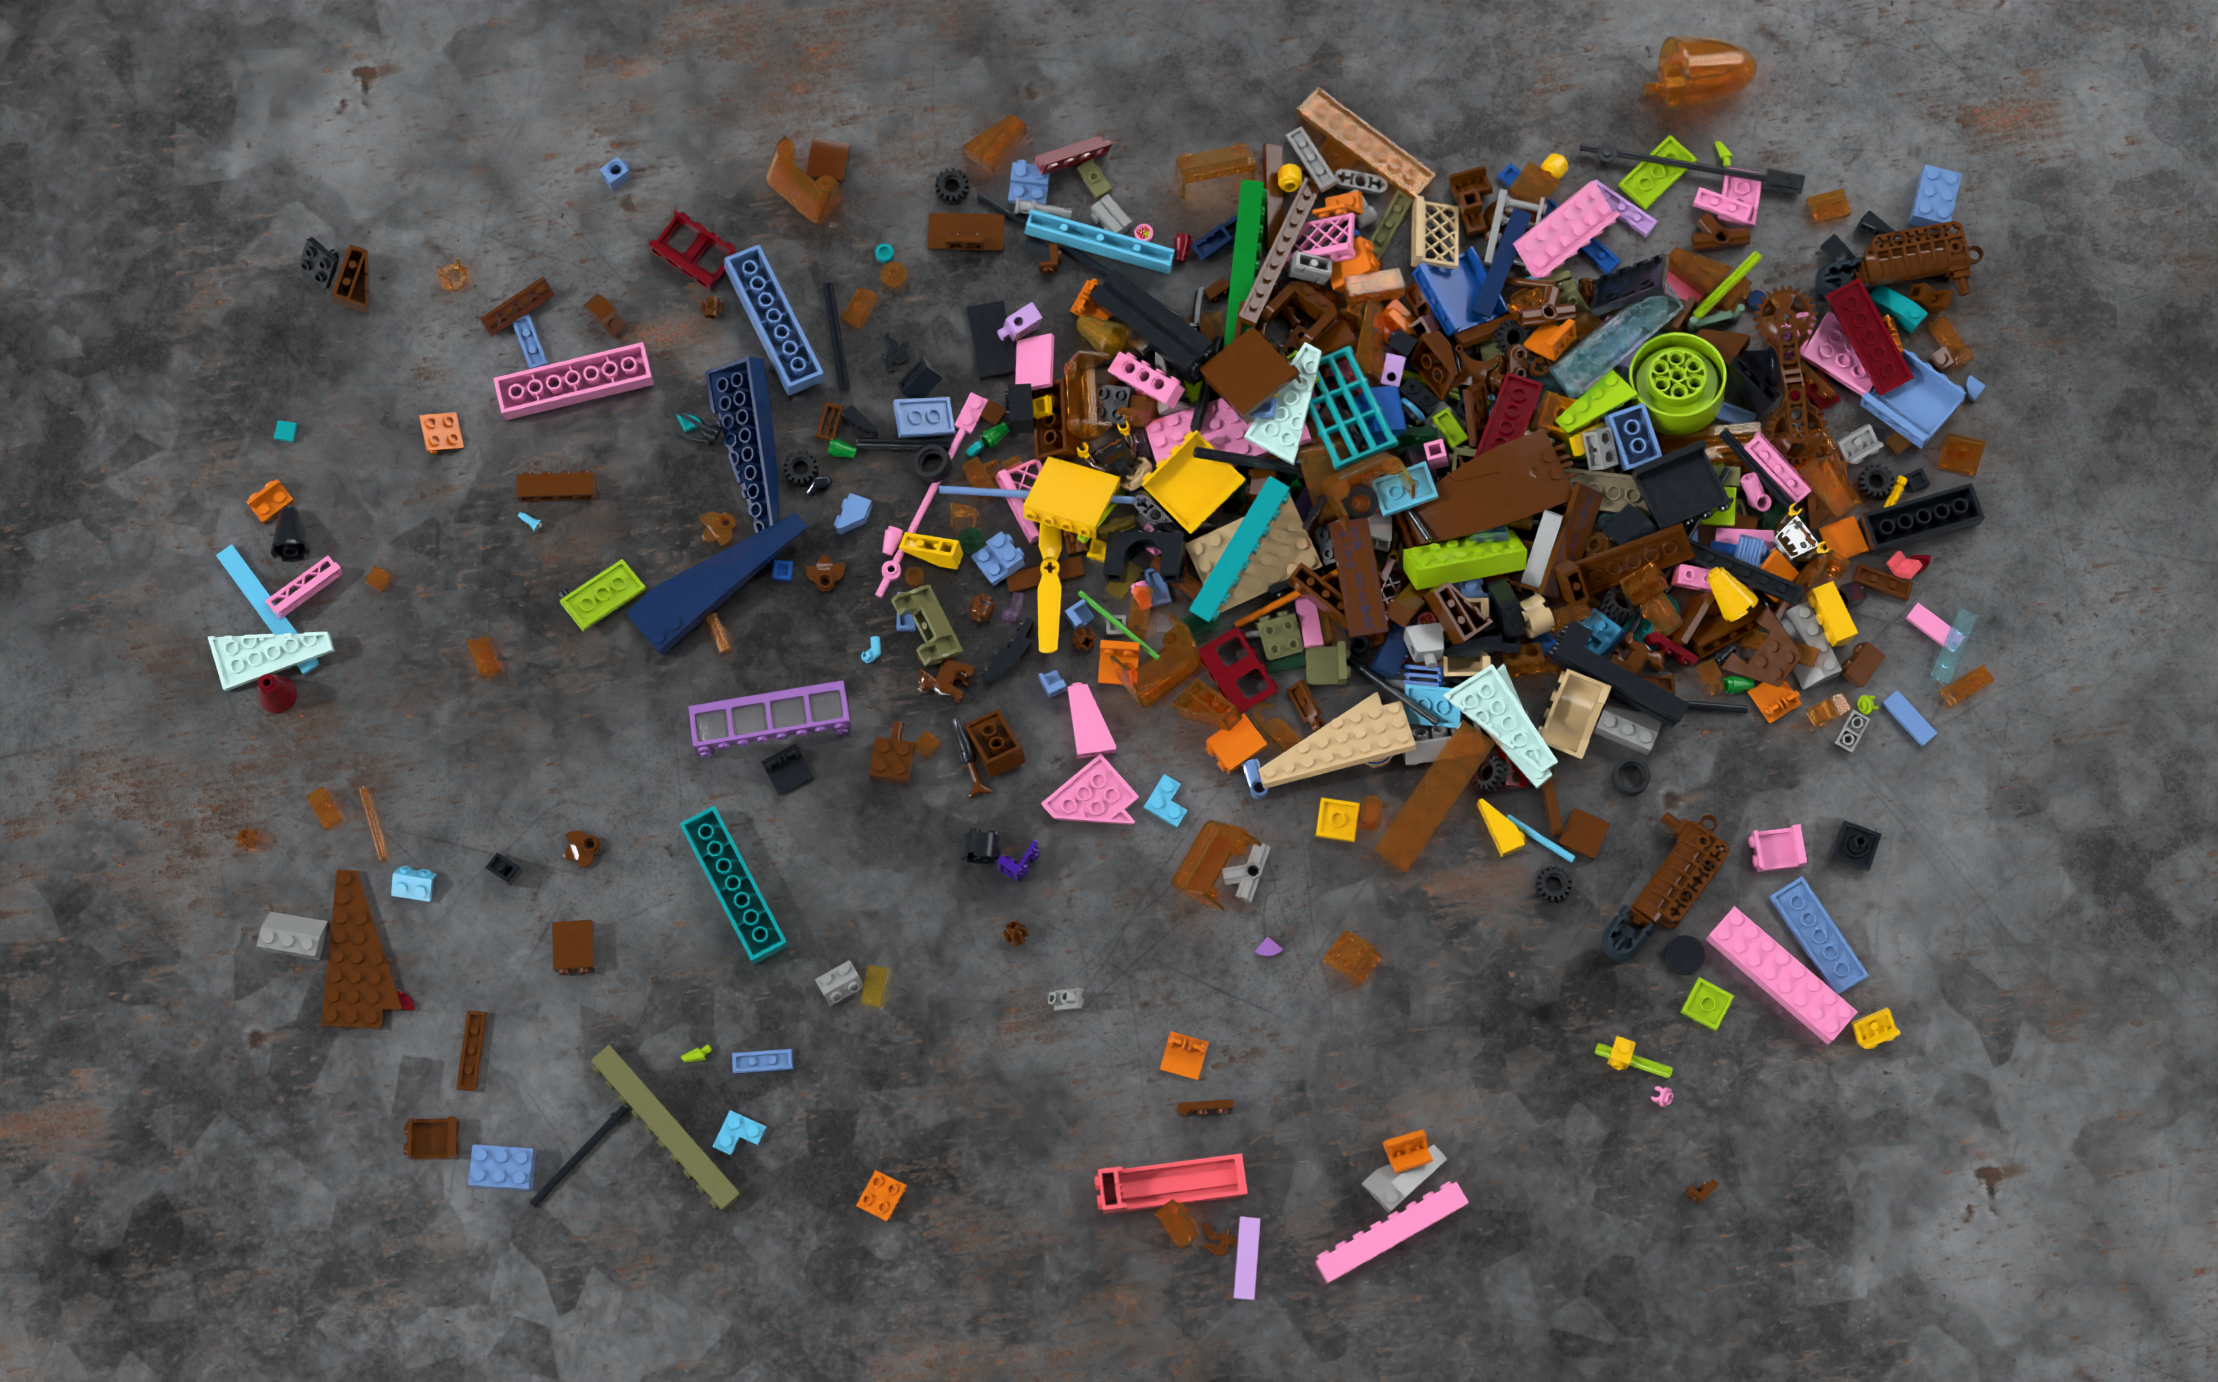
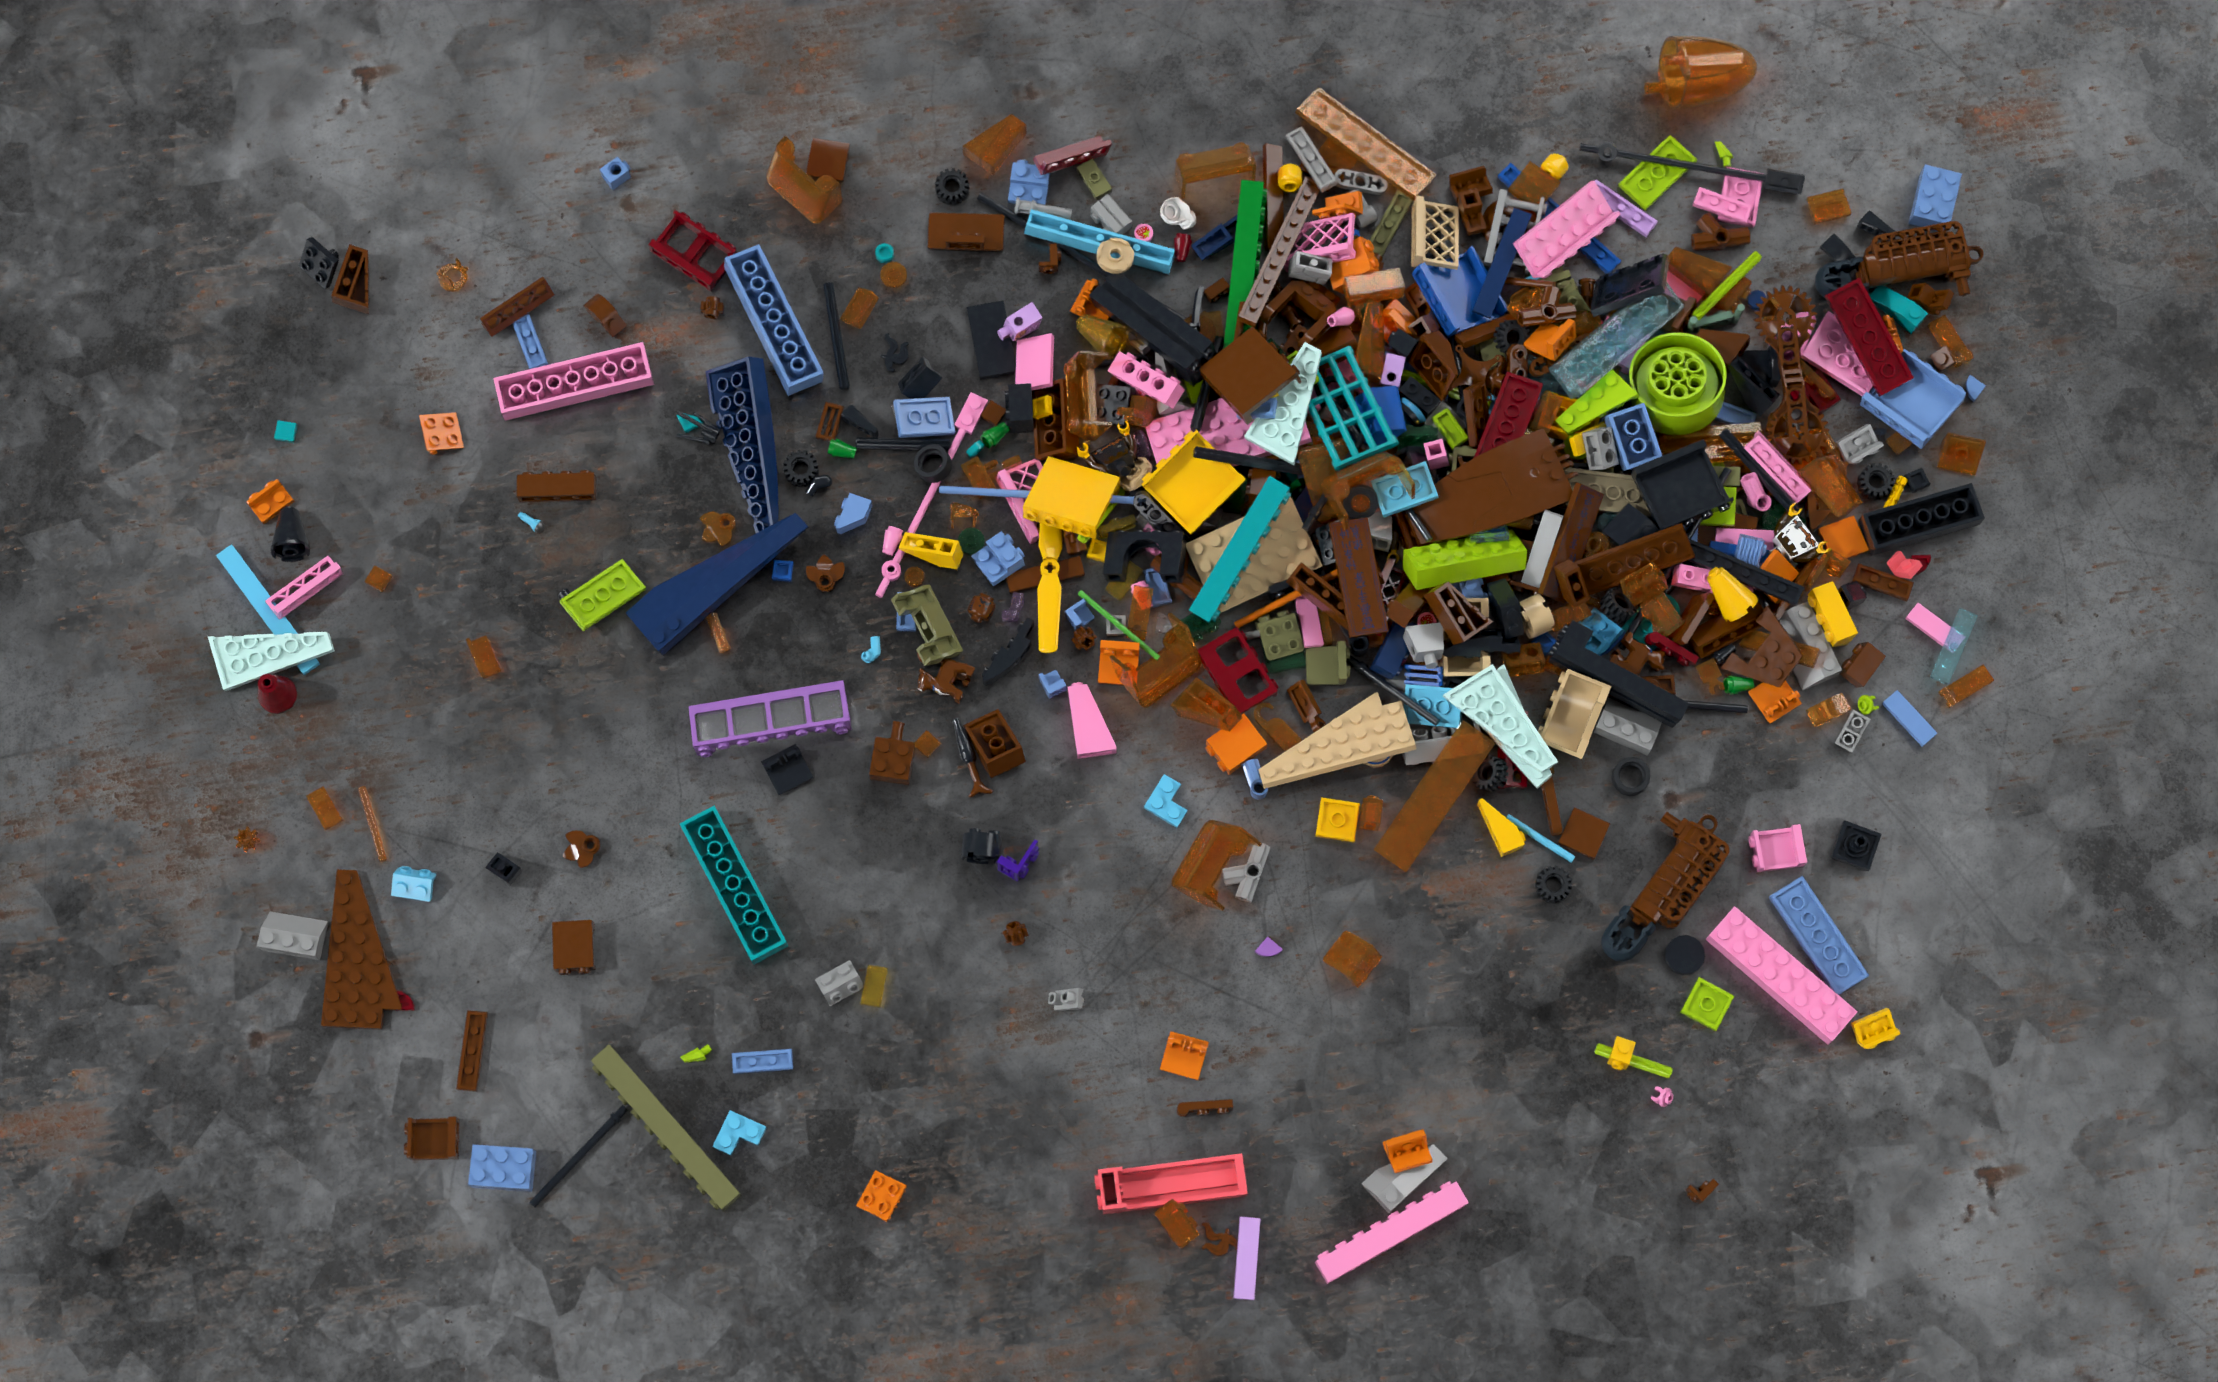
bright pink wing [1041,753,1139,825] -> none
none -> tan tile [1096,238,1134,274]
none -> white hair [1160,197,1196,229]
none -> bright pink cone [1327,307,1355,327]

